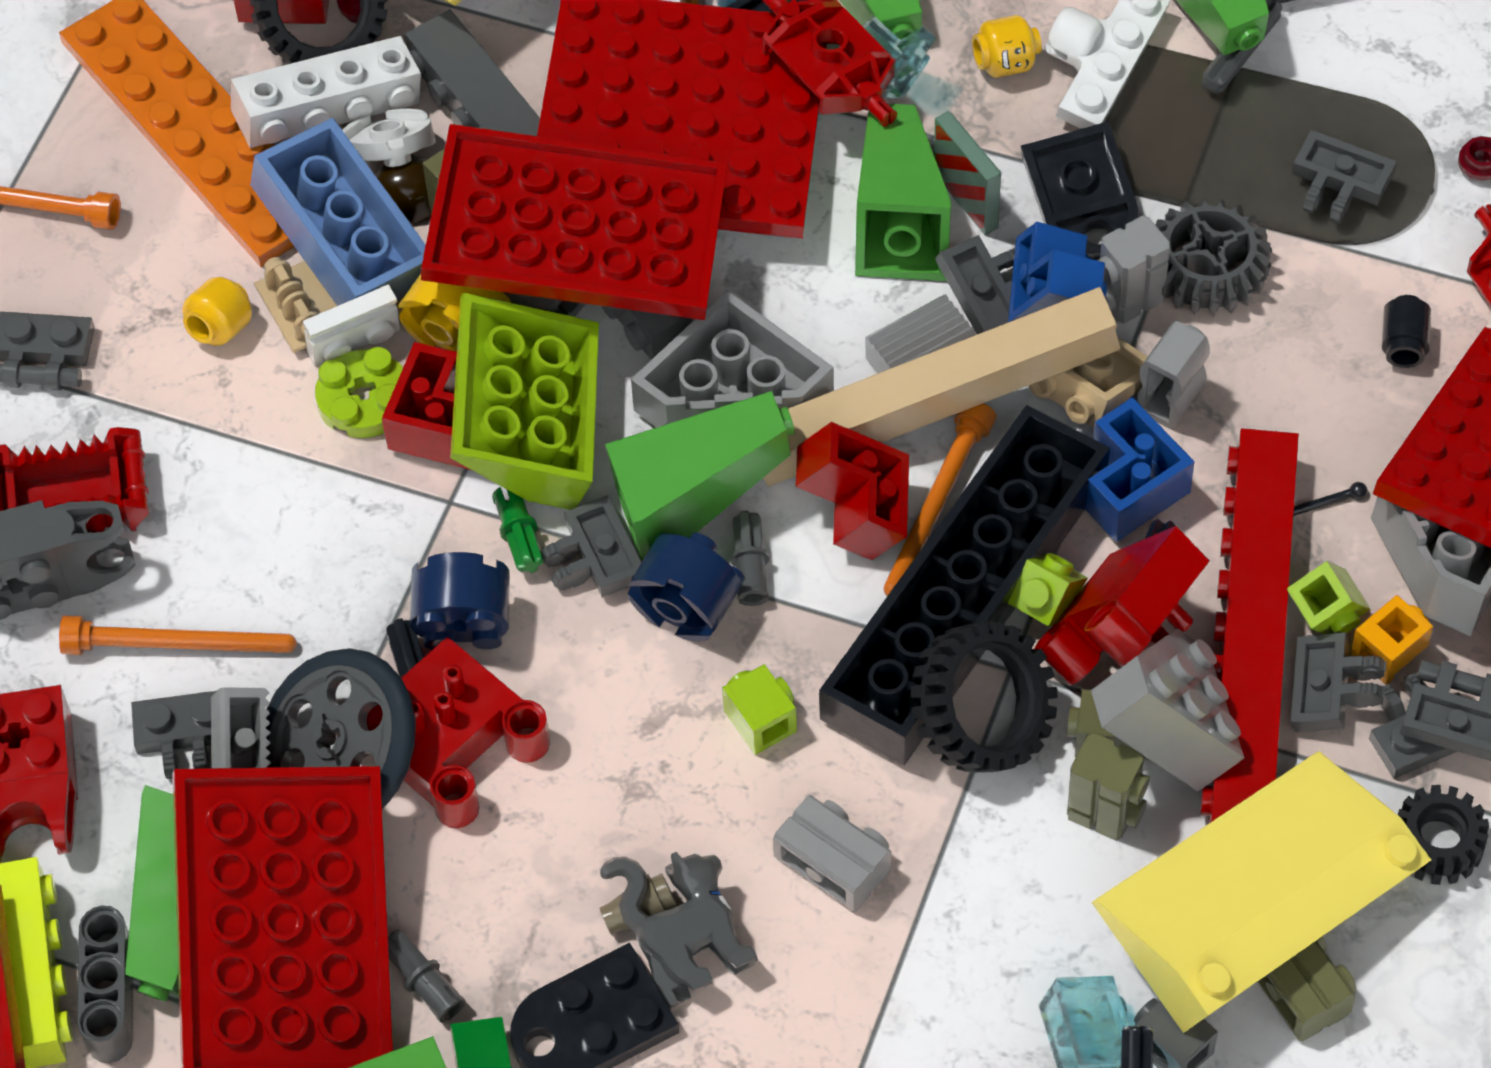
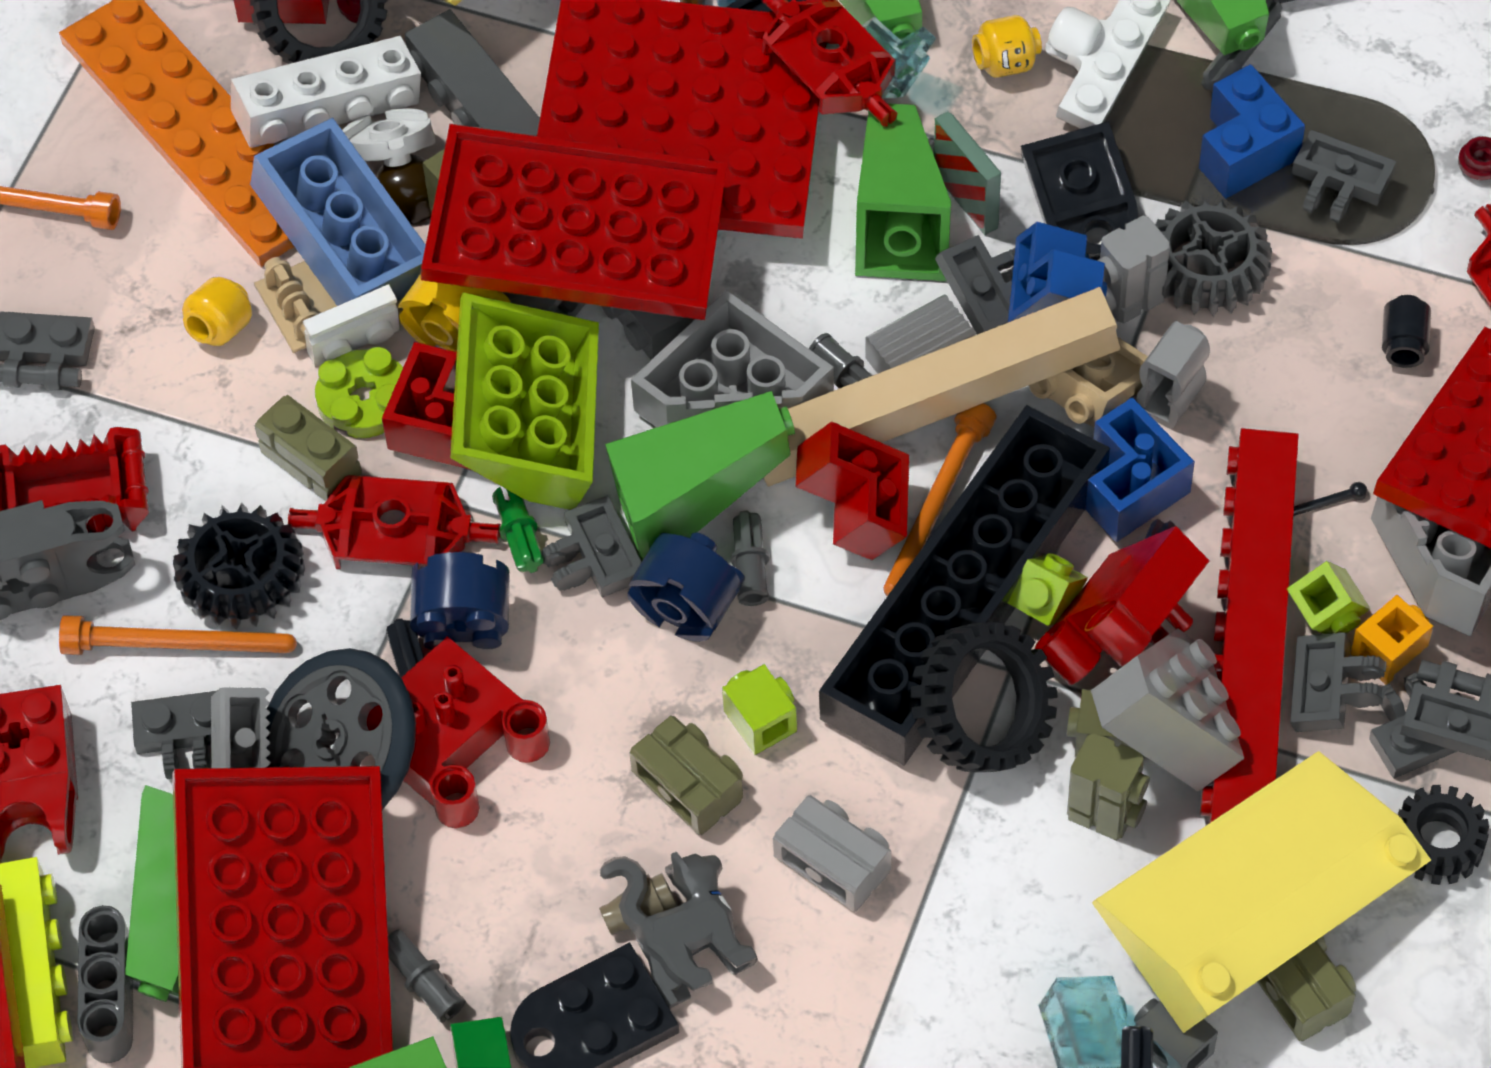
none -> black gear [173,502,305,630]
none -> olive brick [254,395,362,501]
none -> red plate [288,475,501,570]
none -> olive brick [629,715,743,835]
none -> dark grey axle [809,333,872,388]
none -> blue brick [1199,64,1305,199]

